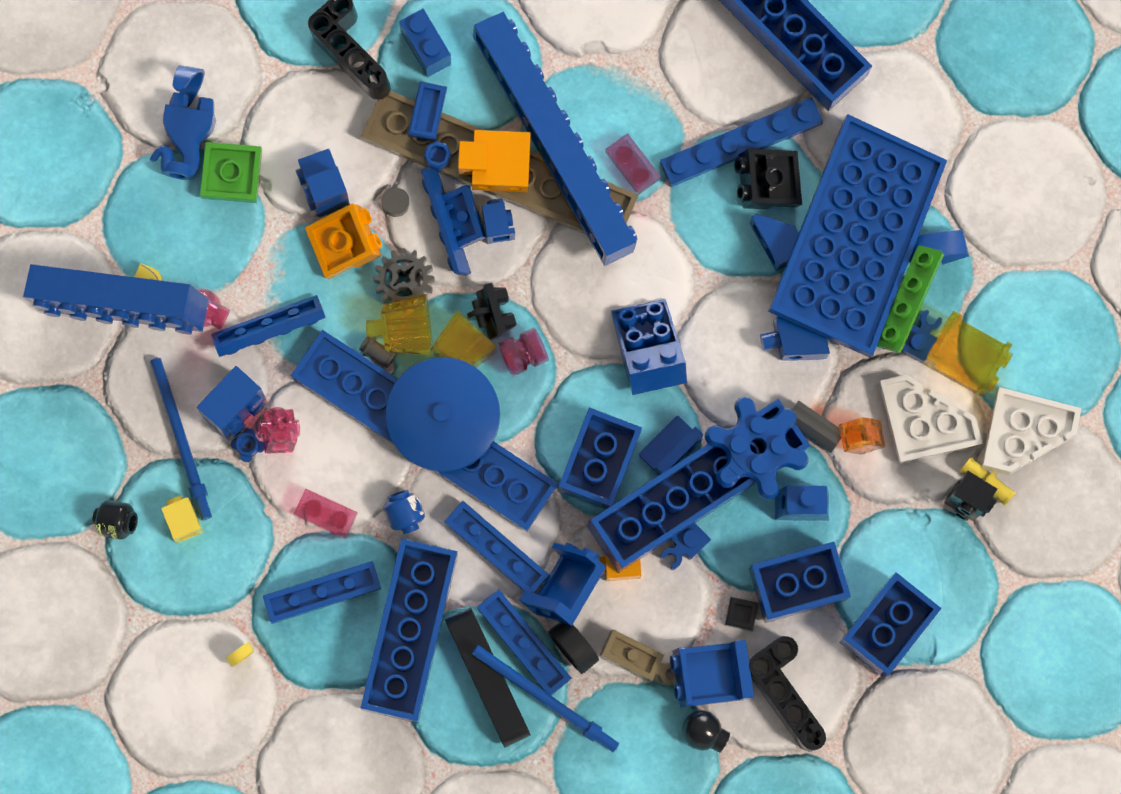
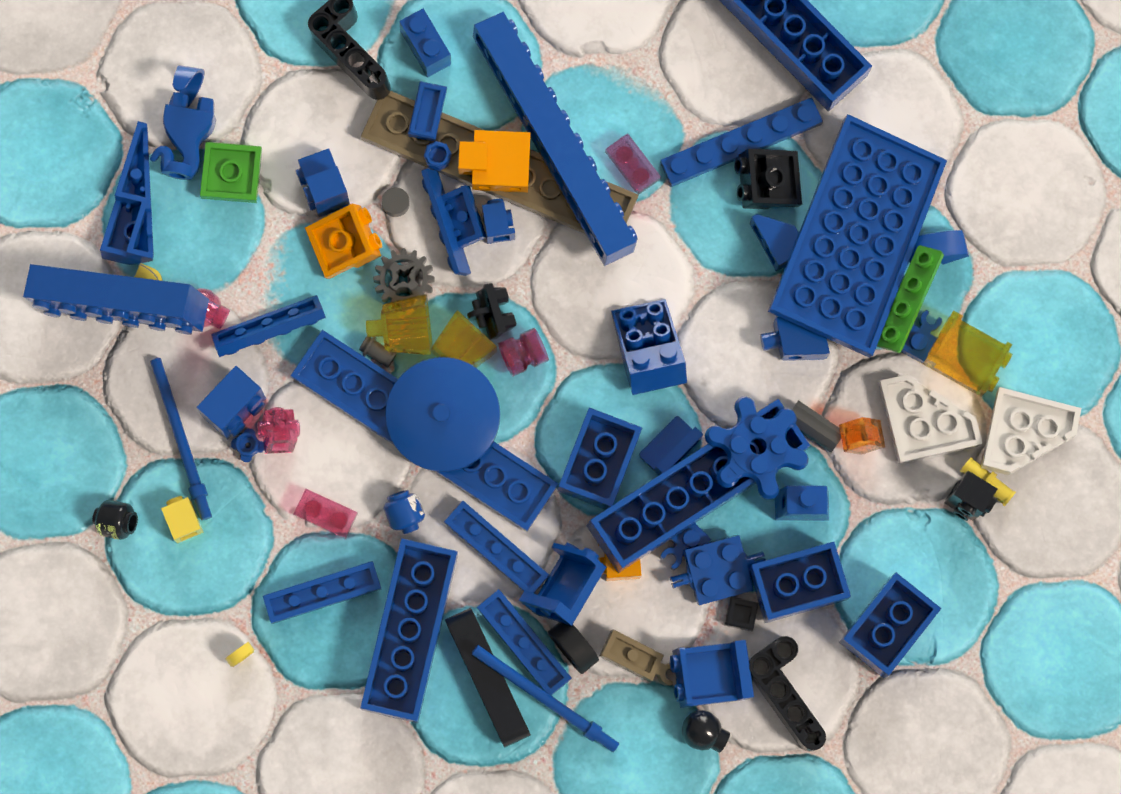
none -> blue wedge [100,121,154,265]
none -> blue plate [670,535,766,605]

